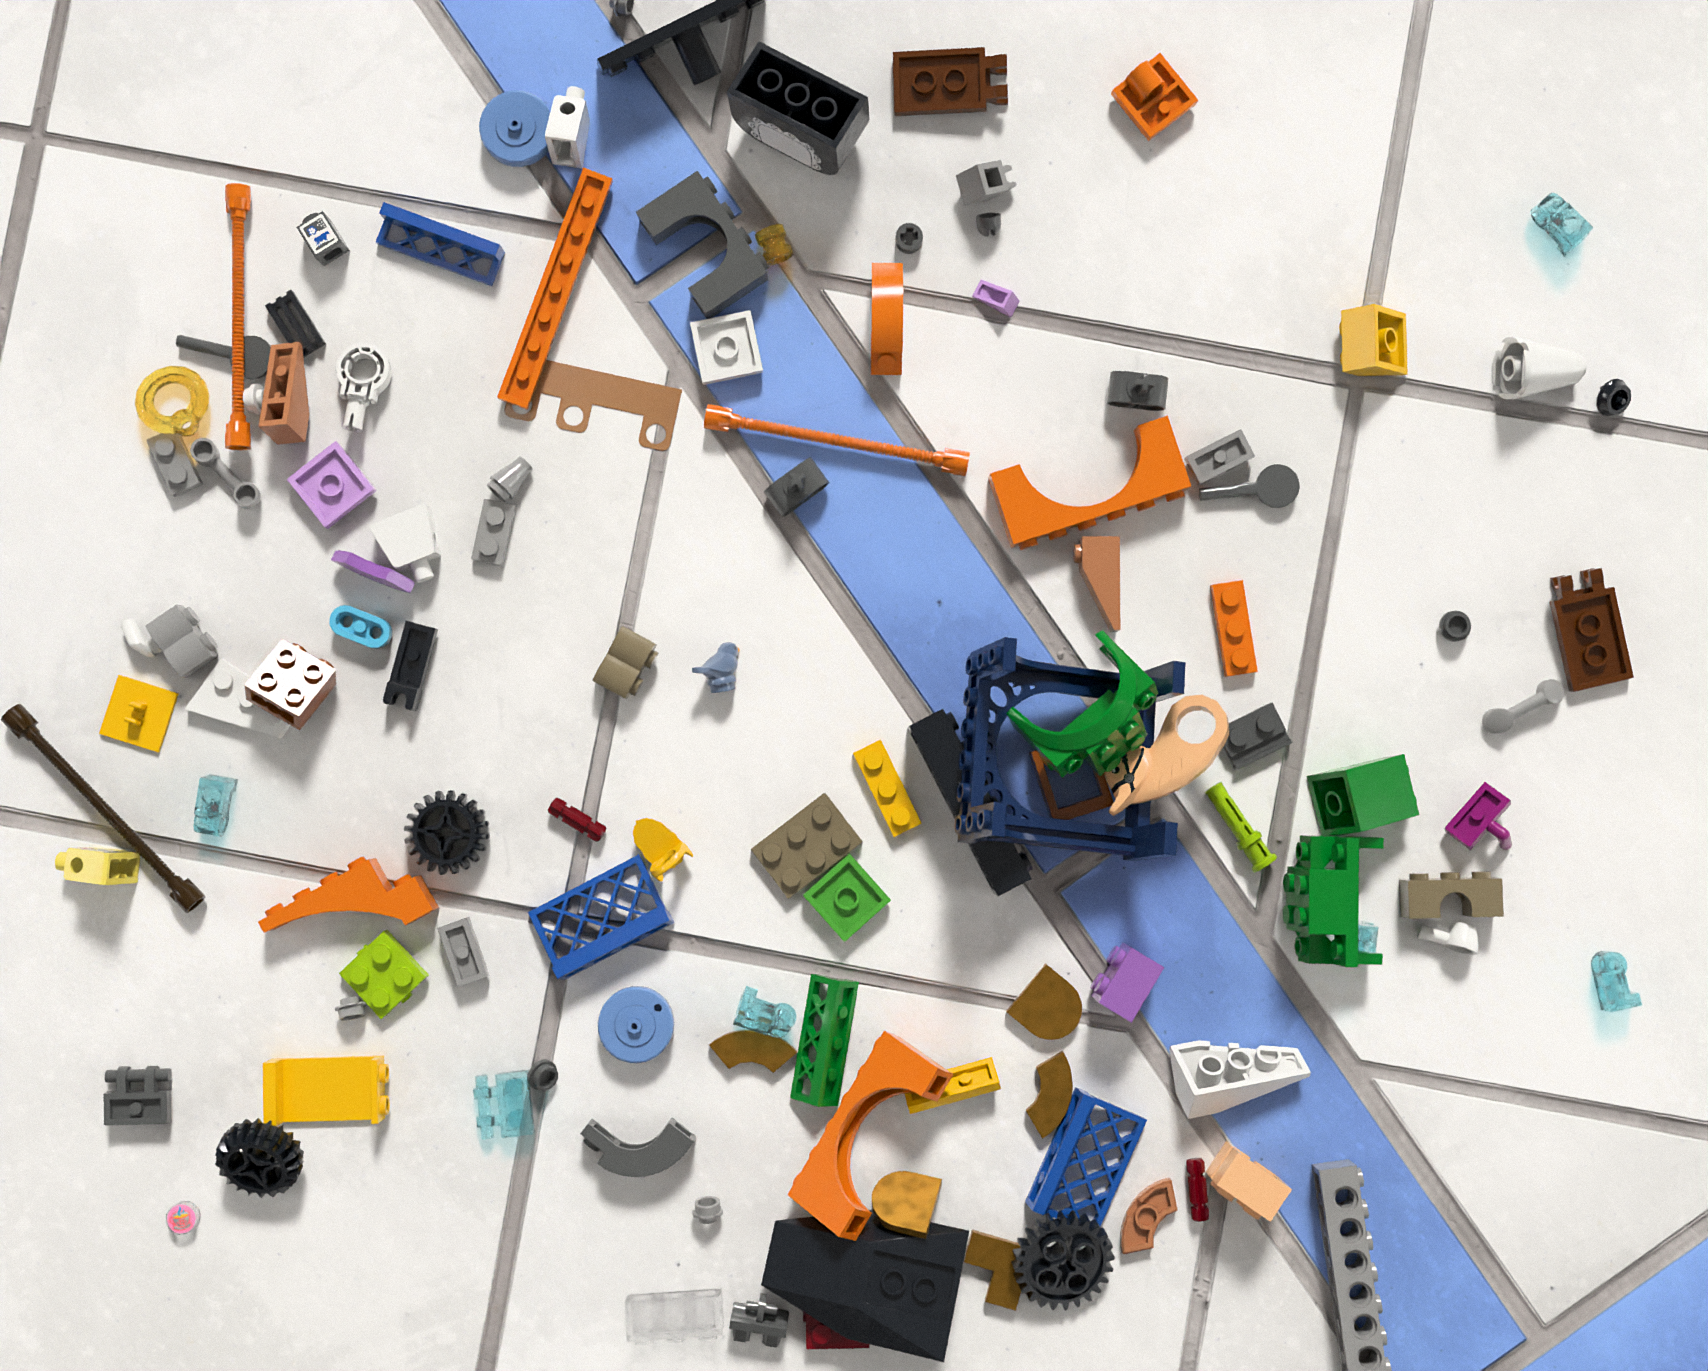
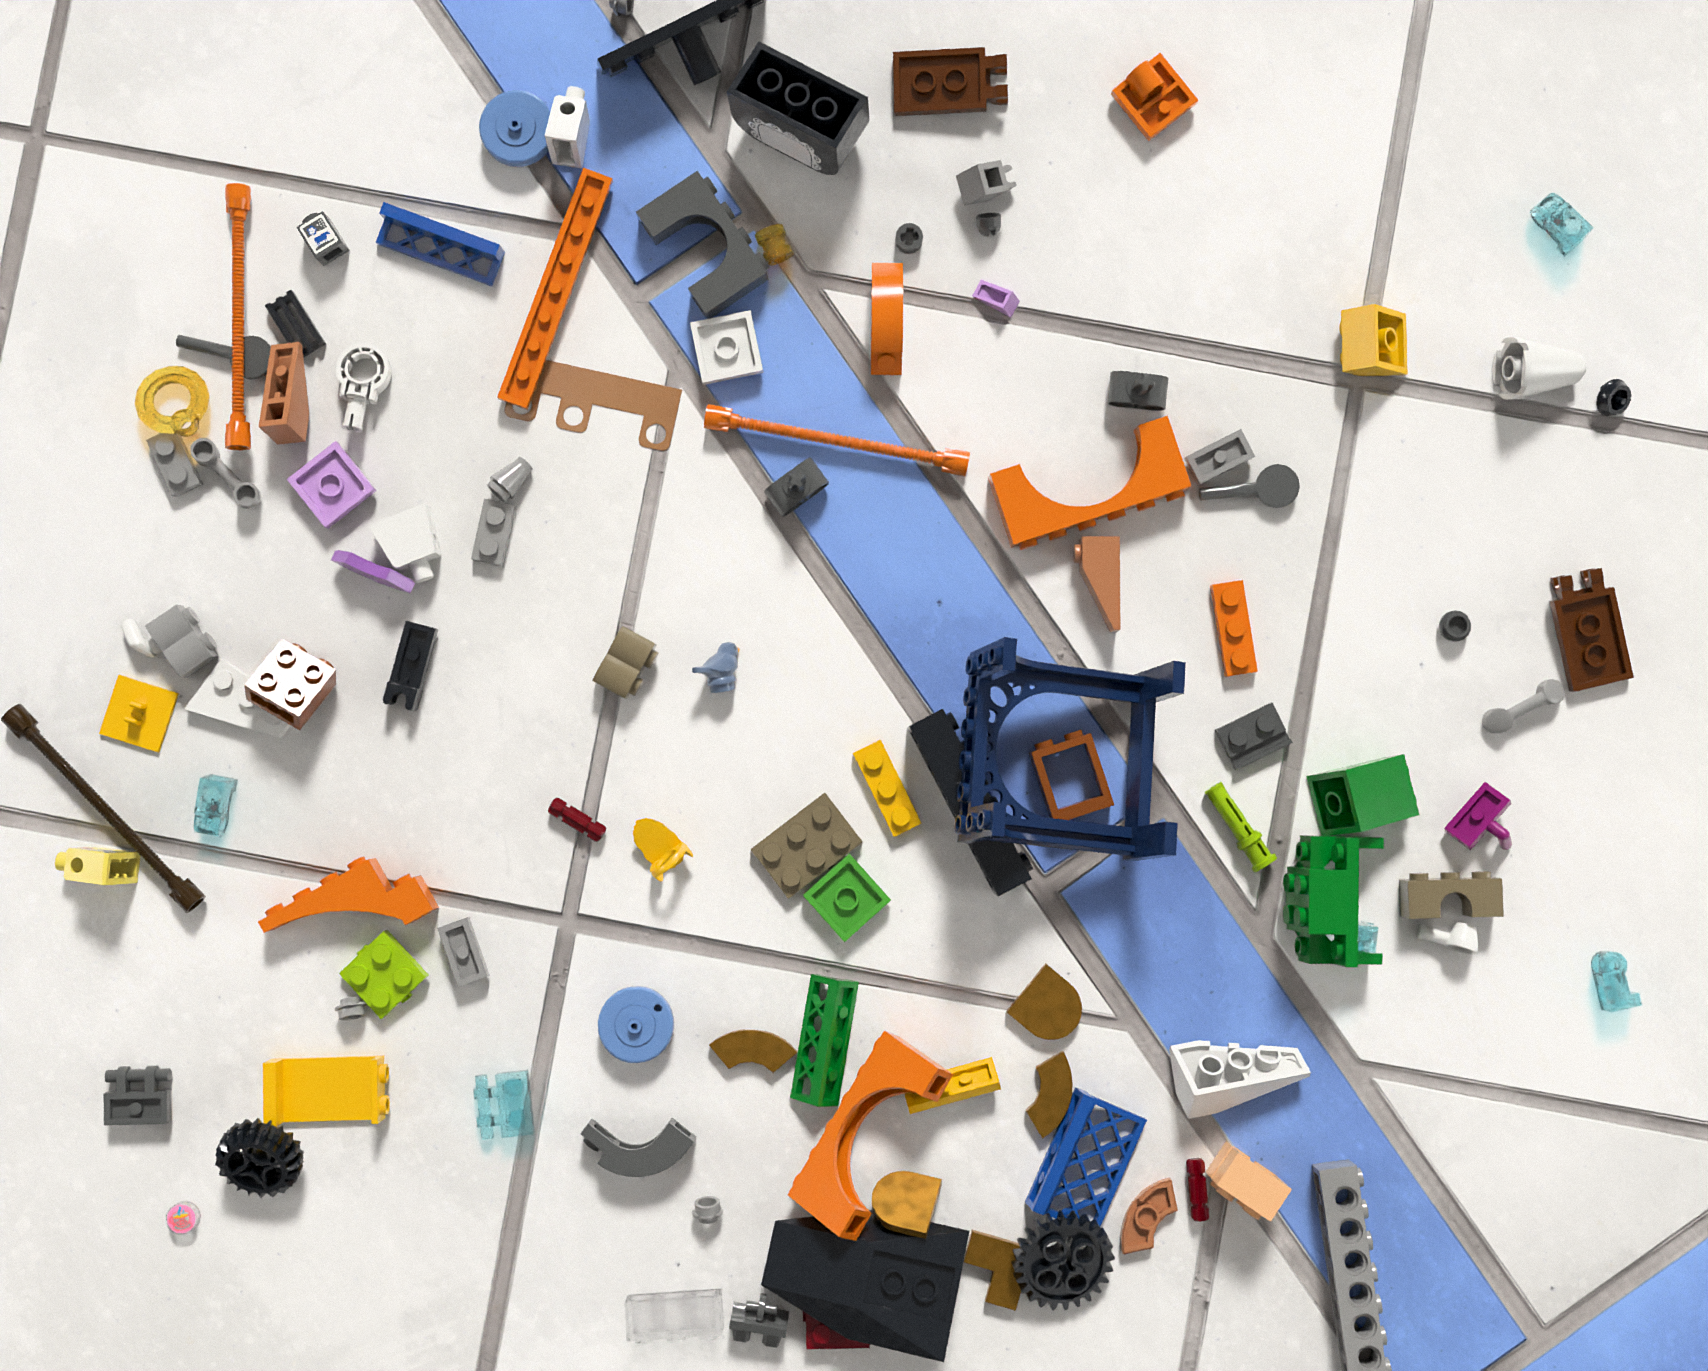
white plate [243,384,264,415] -> none
medium azure plate [329,605,392,649] -> none
black gear [404,790,490,875] -> none
dark grey plate [527,1059,558,1091] -> none
blue fence [528,854,675,980] -> none
clear light blue leg [733,986,797,1038] -> none
green piece [1006,630,1159,778] -> none
medium lavender brick [1090,942,1165,1023] -> none
light nougat animal [1104,695,1229,816] -> none

